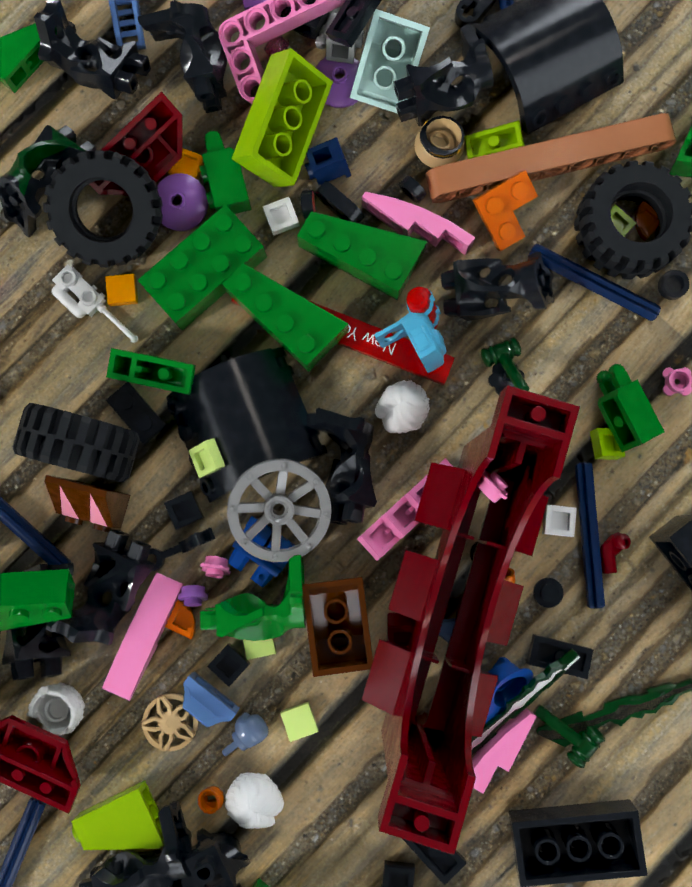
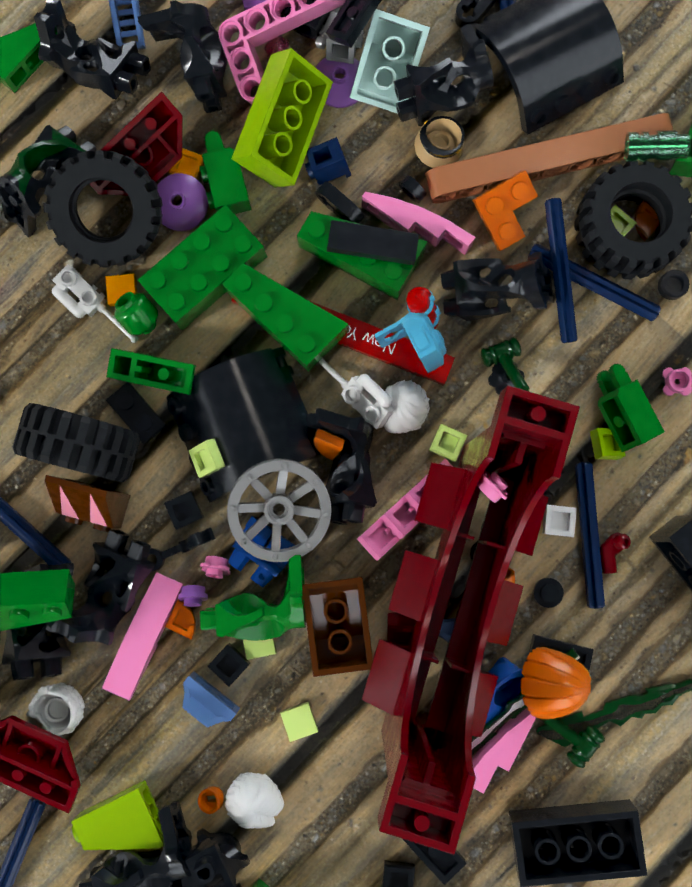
tan wheel [142,693,199,751] -> none
sand blue piece [222,712,269,757] -> none
white plate [262,197,300,236] -> none
black tile [301,190,317,219] -> none
lime slope [464,120,525,159] -> none
none -> green head [114,292,158,335]
none -> orange tile [314,429,345,461]
none -> white piece [319,358,394,429]
none -> black tile [327,220,419,266]
none -> yellowish green tile [429,424,467,462]
none -> orange hair [521,647,591,719]
none -> dark blue axle [545,198,578,343]
none -> clear green axle [624,130,690,162]

